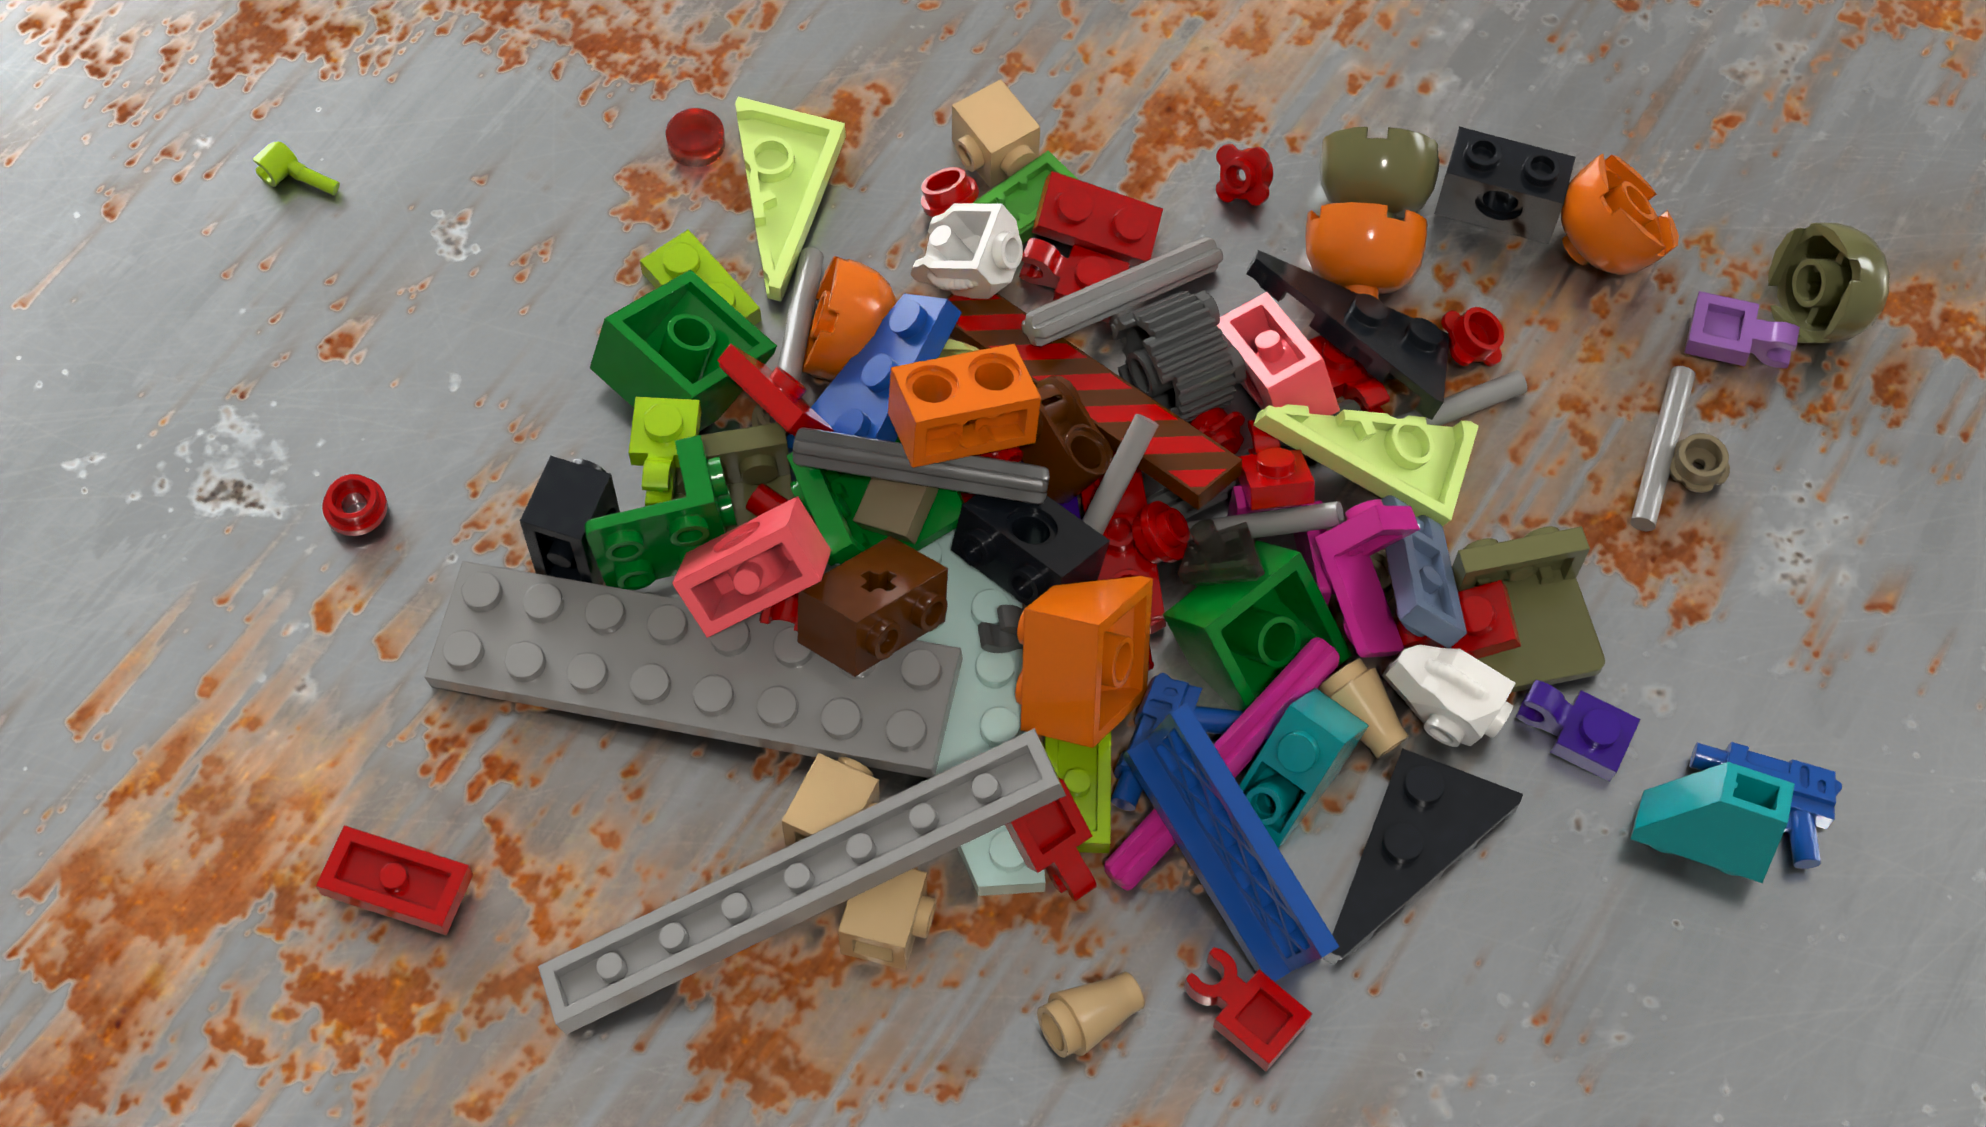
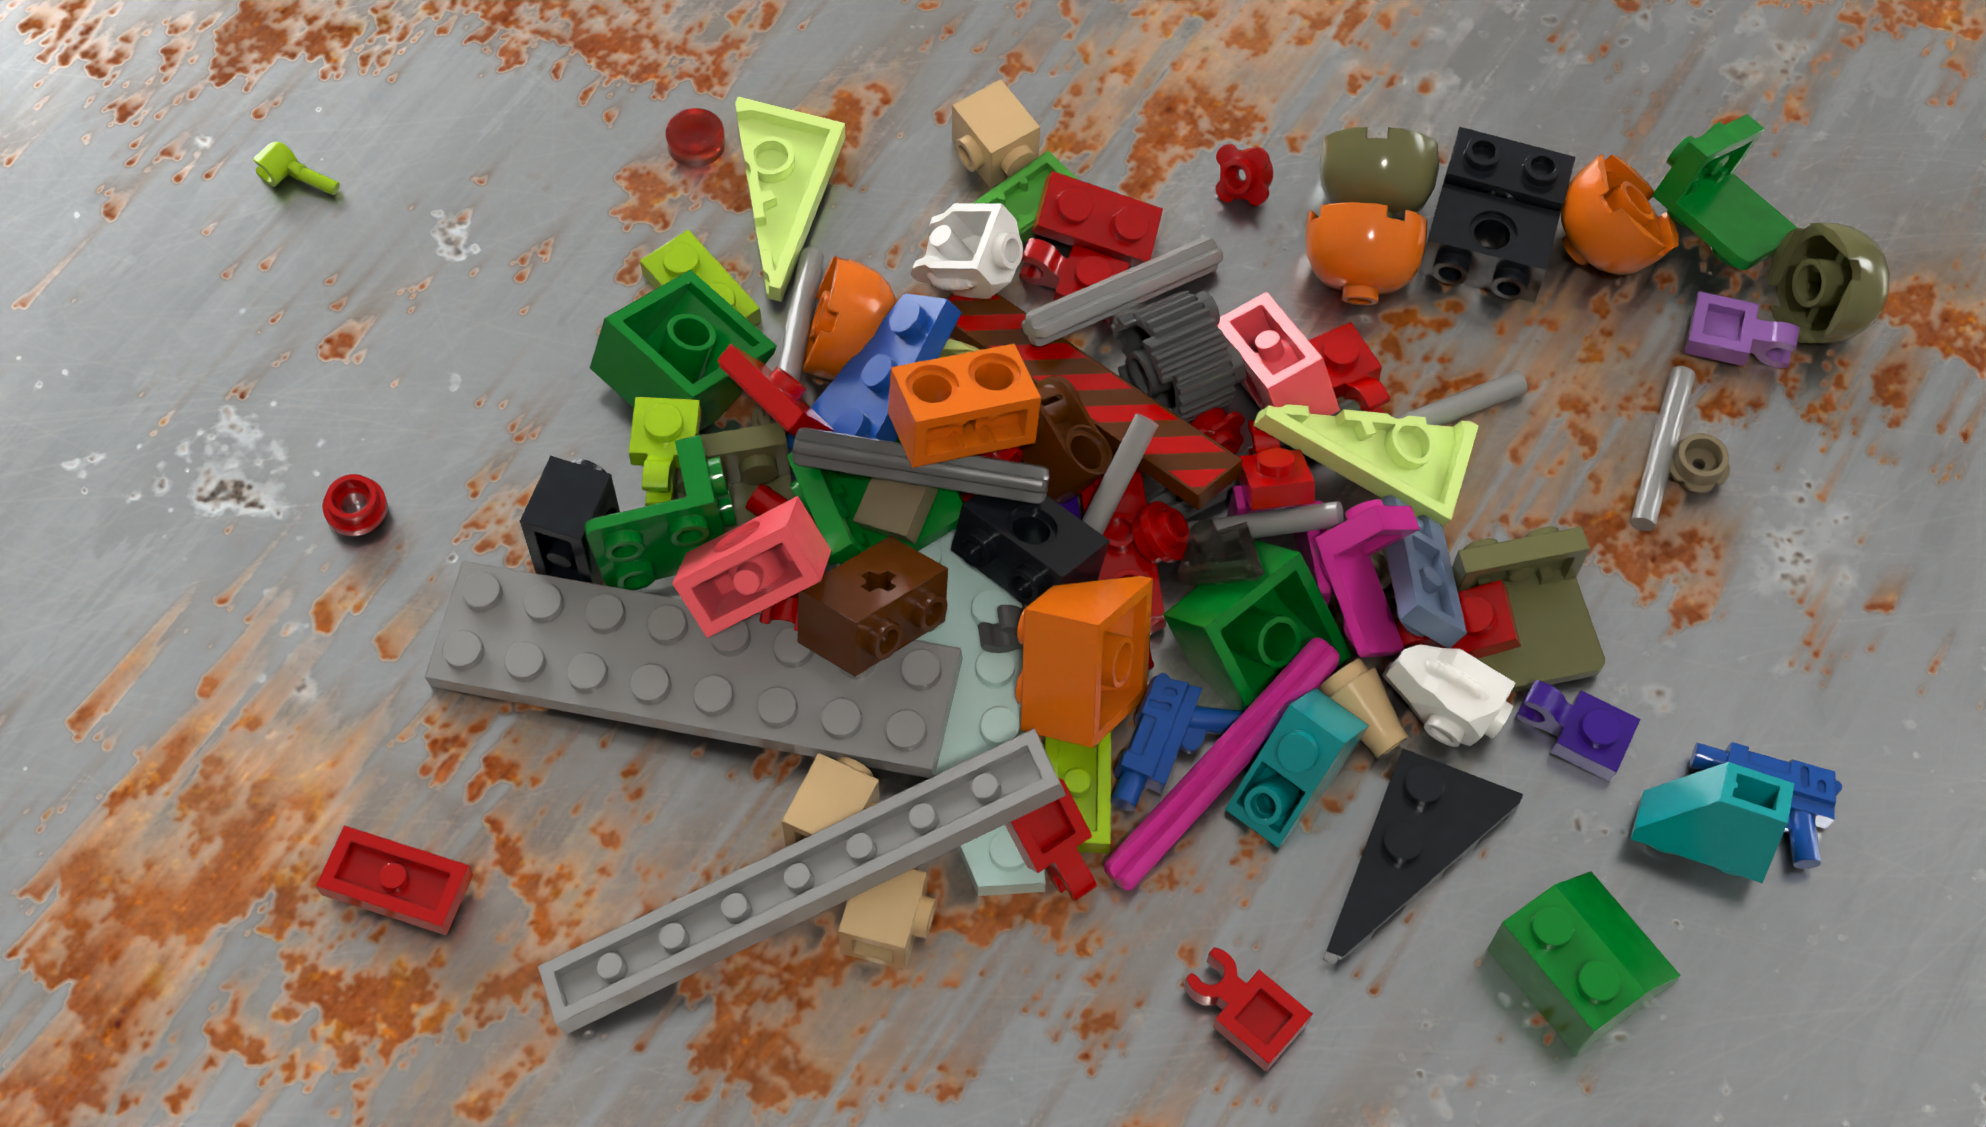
red plate [921,167,979,217] -> none
tan cone [1037,972,1145,1058] -> none
blue fence [1122,703,1339,982] -> none
black wing [1246,250,1450,420] -> none
red plate [1441,307,1504,367] -> none
none -> black brick [1419,183,1561,303]
none -> green slope [1487,871,1681,1056]
none -> green bracket [1652,114,1797,270]

